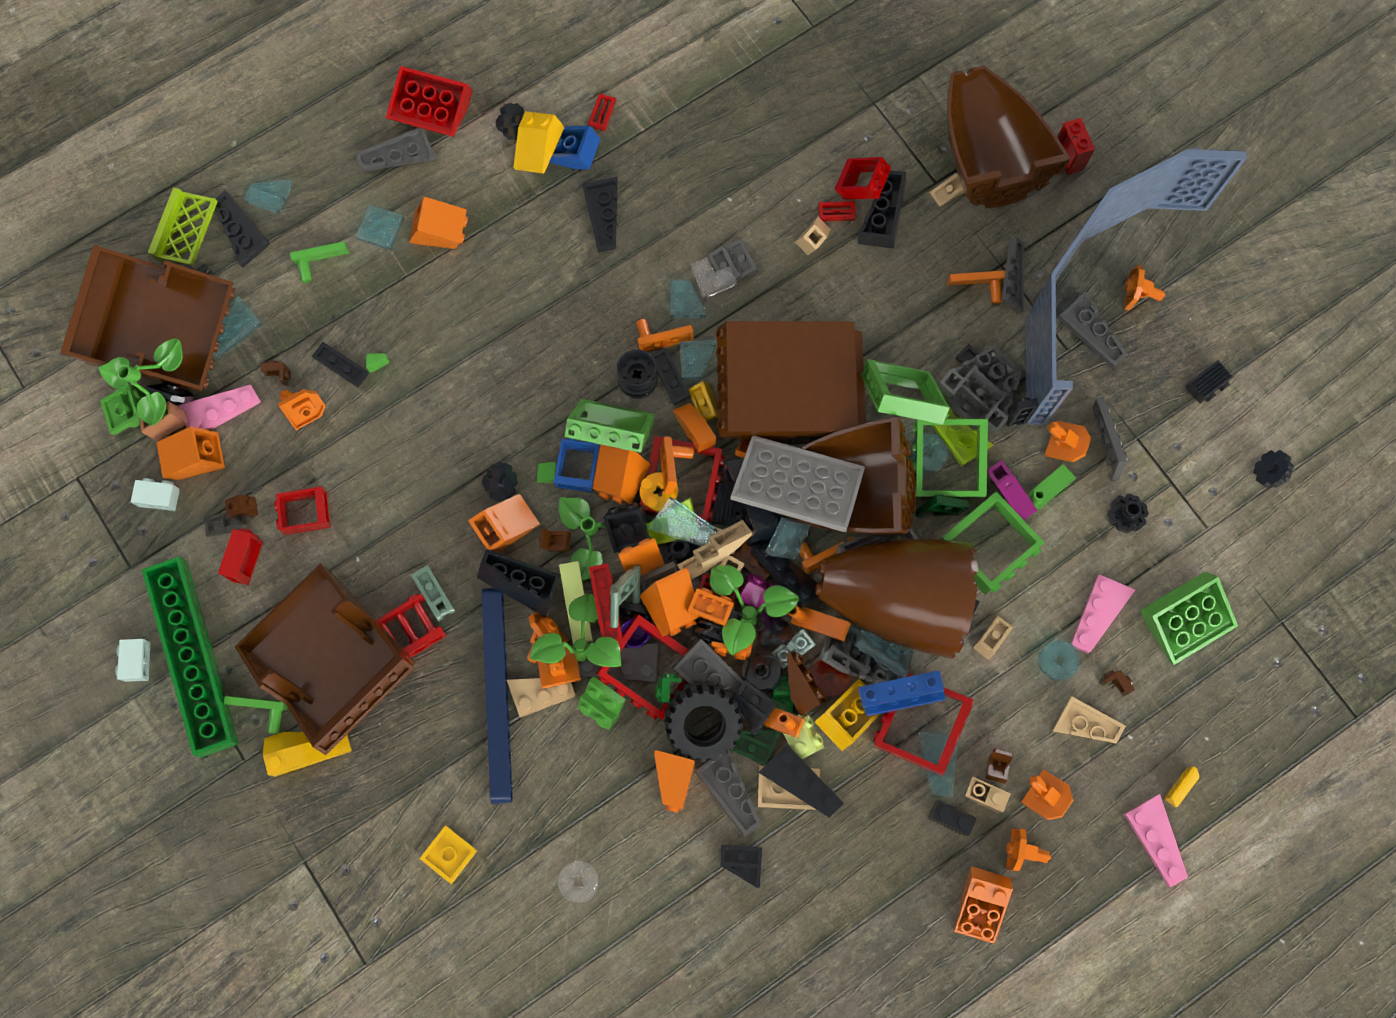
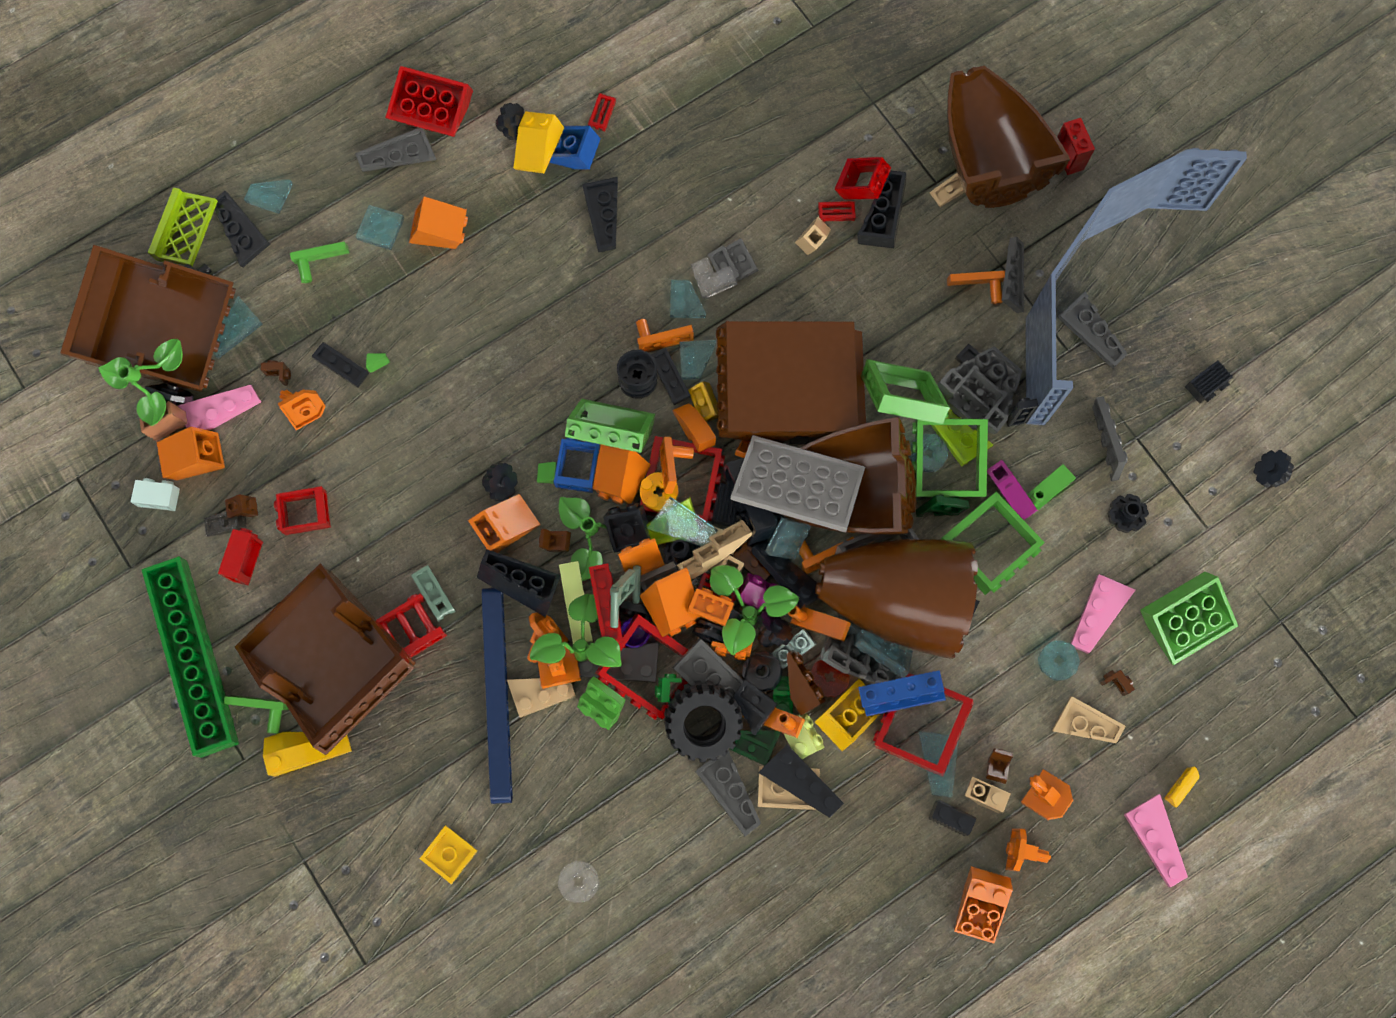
bright green plate [100,384,145,435] -> none
light aqua brick [115,639,151,682] -> none
orange slope [654,750,695,813] -> none
black wing [720,845,762,888] -> none
tan slope [973,615,1013,659] -> none
orange piece [1045,420,1091,462] -> none
orange piece [1124,265,1165,310] -> none

